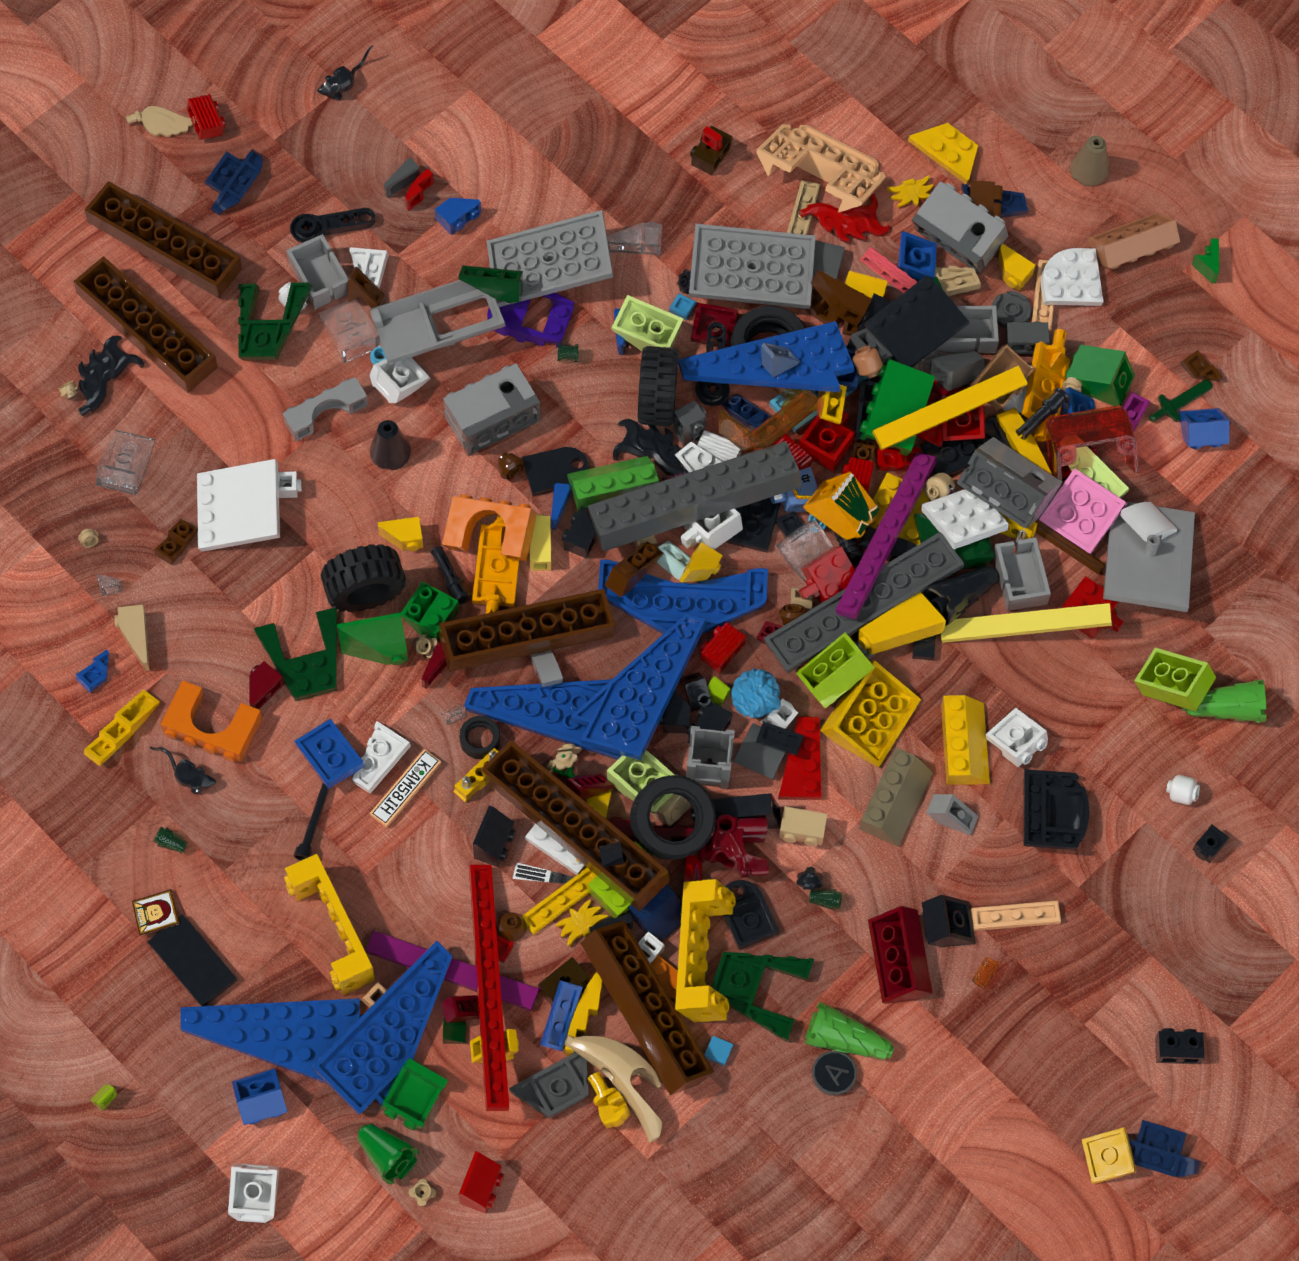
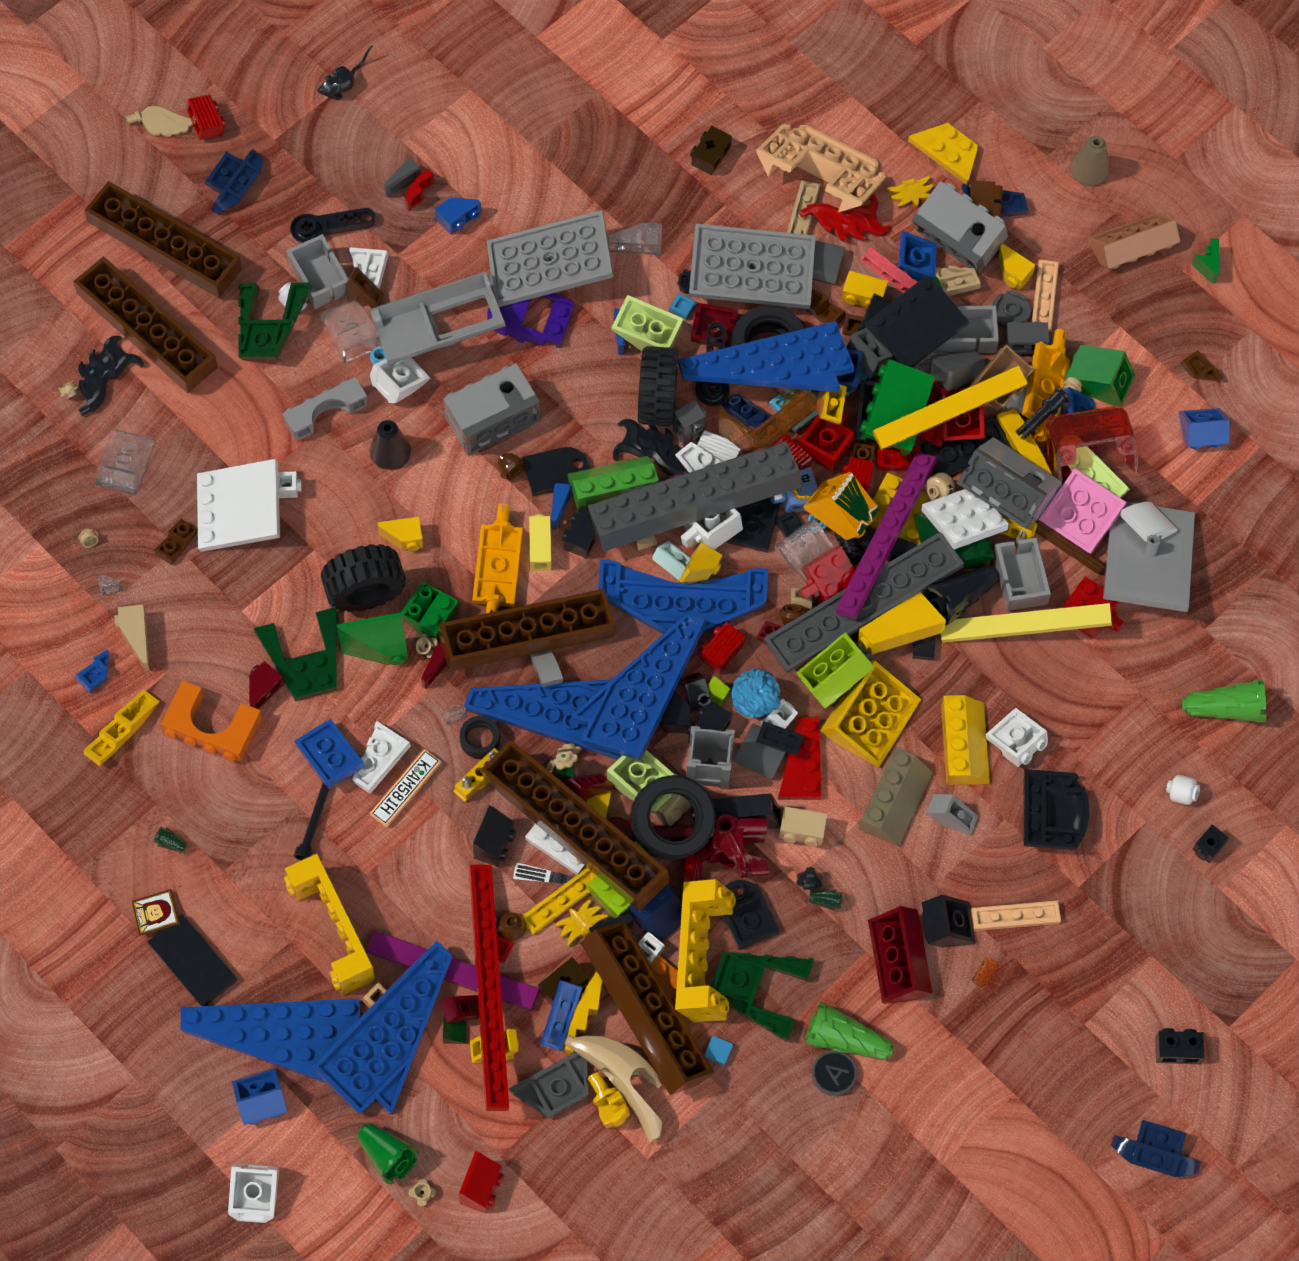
lime slope [91,1084,117,1111] -> none
black animal [150,747,216,795] -> none
green panel [380,1058,448,1131] -> none
black pin [431,546,472,606] -> none
orange arch [442,494,537,562] -> none
dark green slope [459,265,523,303] -> none
clear green bush [557,343,579,362] -> none
black slope [599,842,625,867] -> none
reddish brown slope [605,541,663,597] -> none
red tile [702,126,723,152] -> none
sand blue slope [761,342,800,377] -> none
reddish brown slope [811,270,872,327] -> none
nougat head [853,346,883,378] -> none
white plate [1041,248,1103,306] -> none
yellow tile [1081,1127,1137,1184] -> none
magenta slope [1112,392,1150,437] -> none
lime brick [1134,648,1216,711] -> none
dark green sword [1149,380,1213,422] -> none

